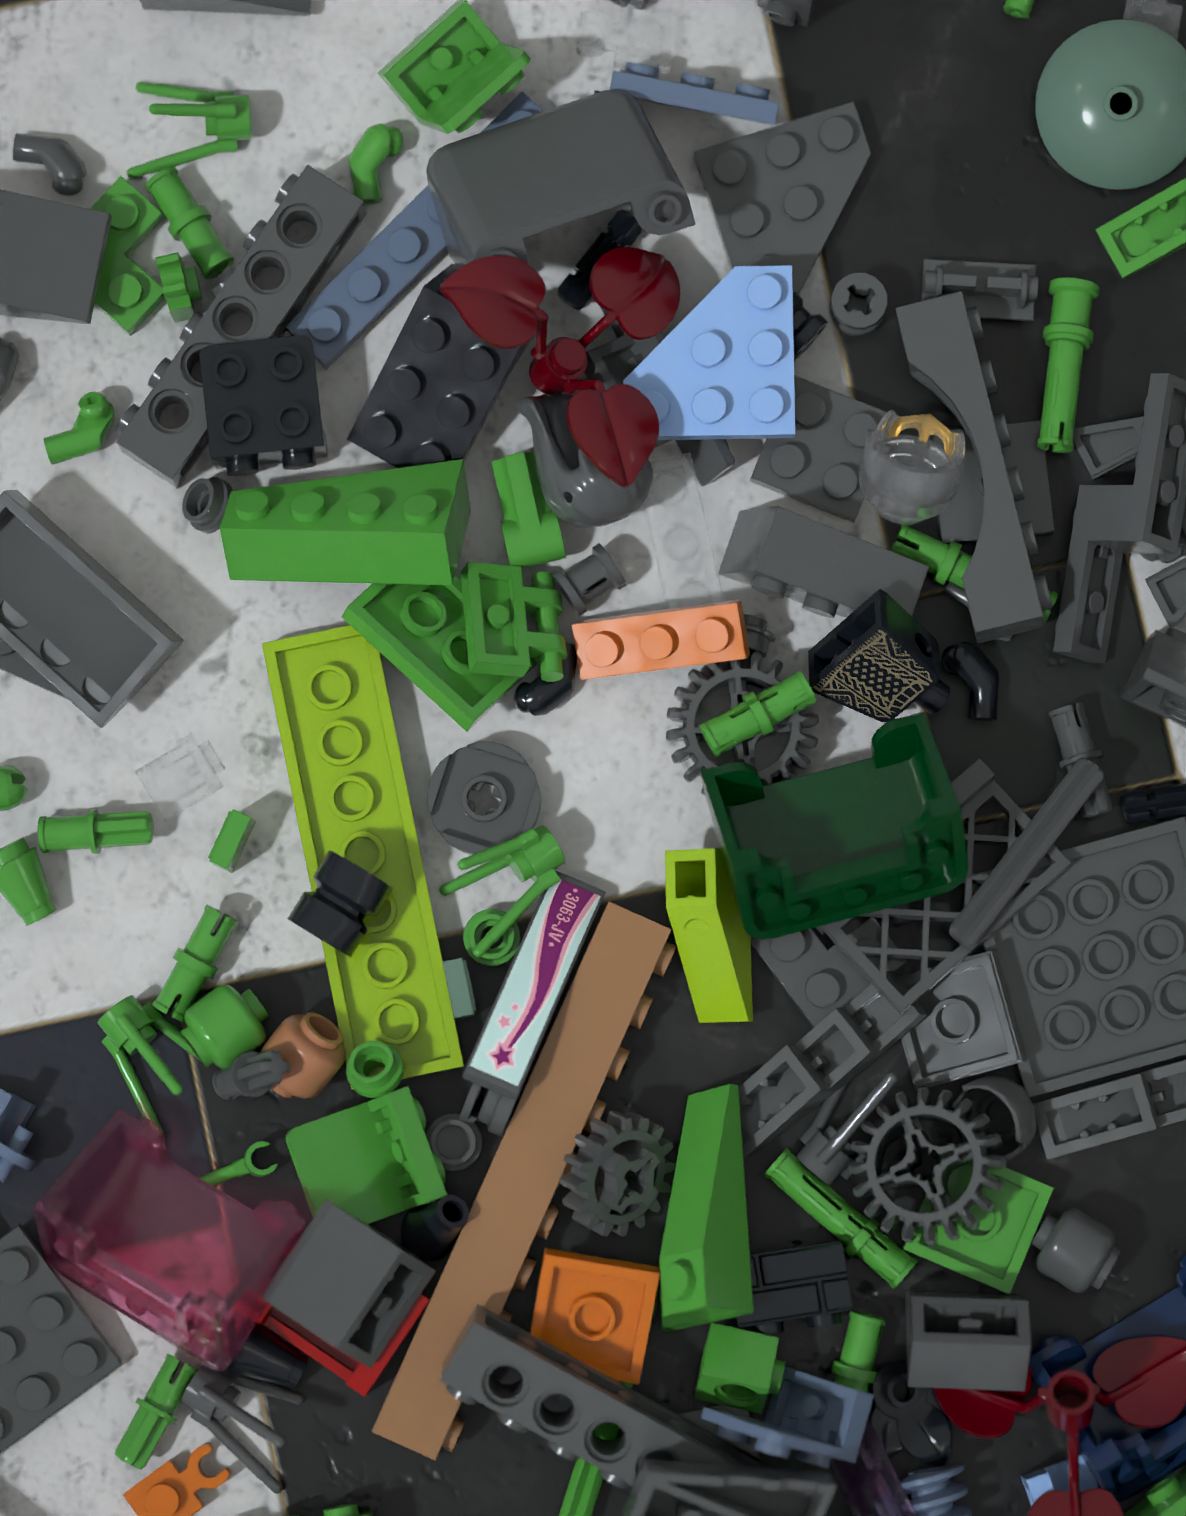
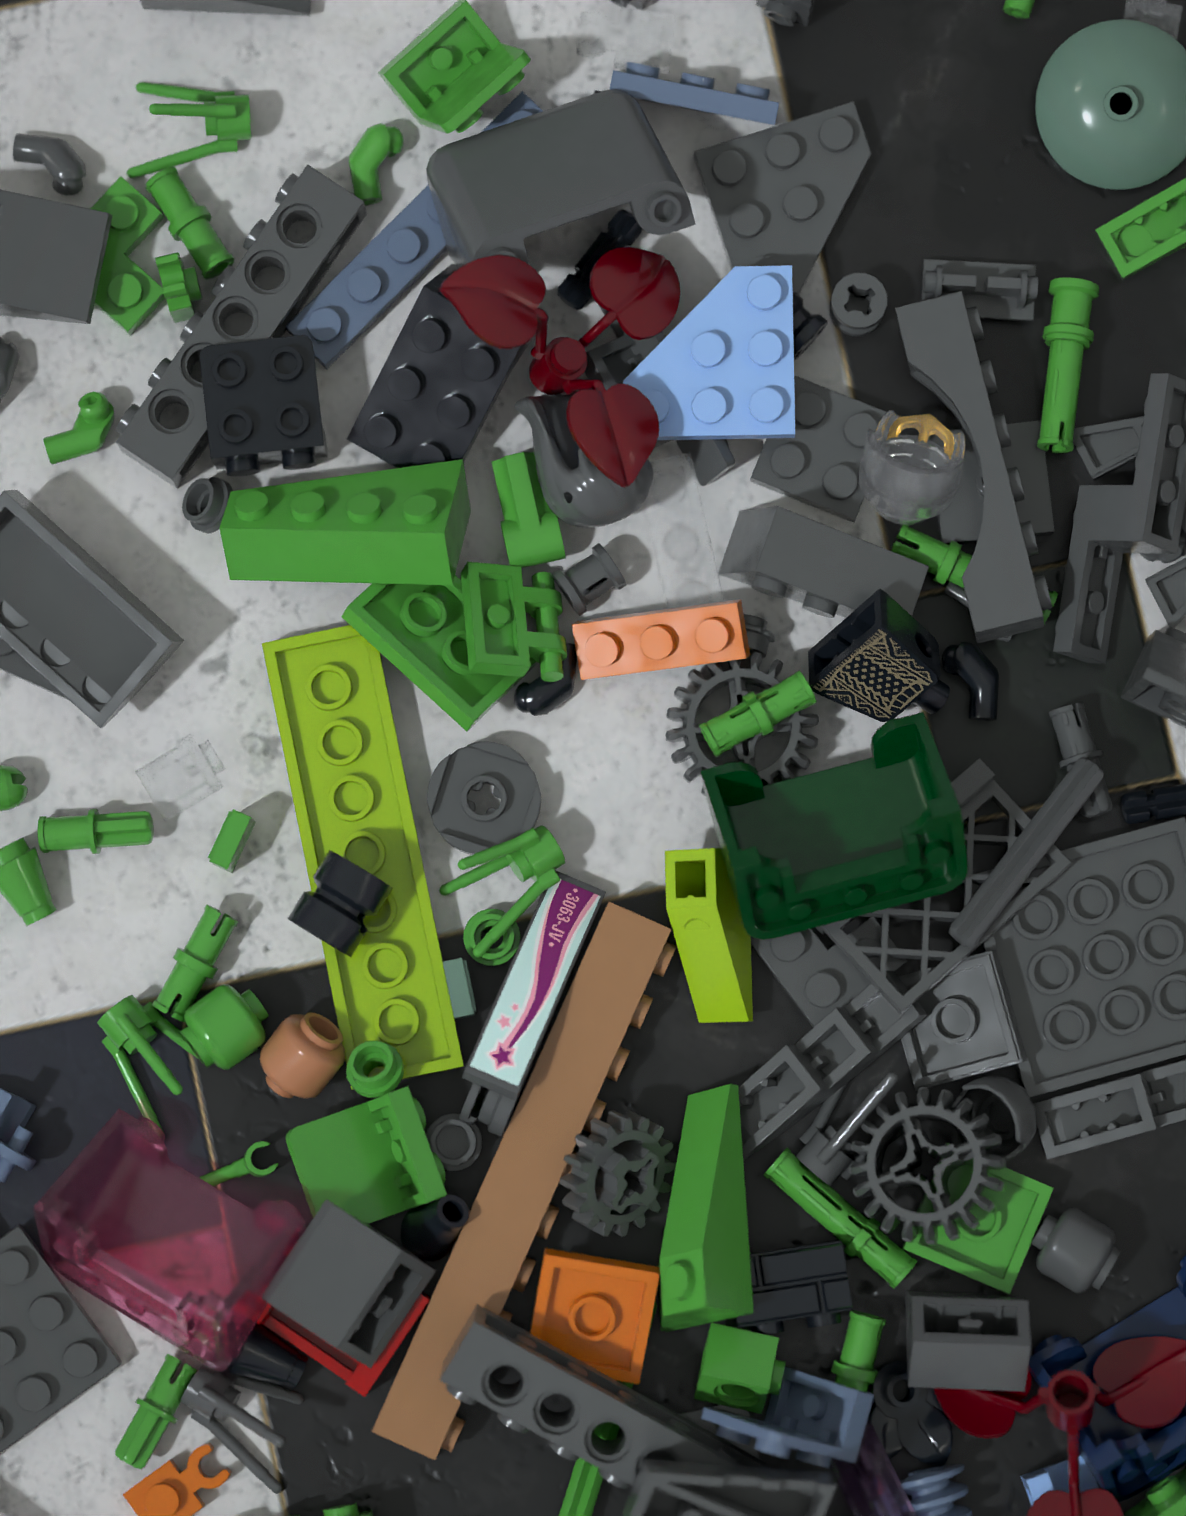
dark grey axle [212,1050,290,1100] -> none

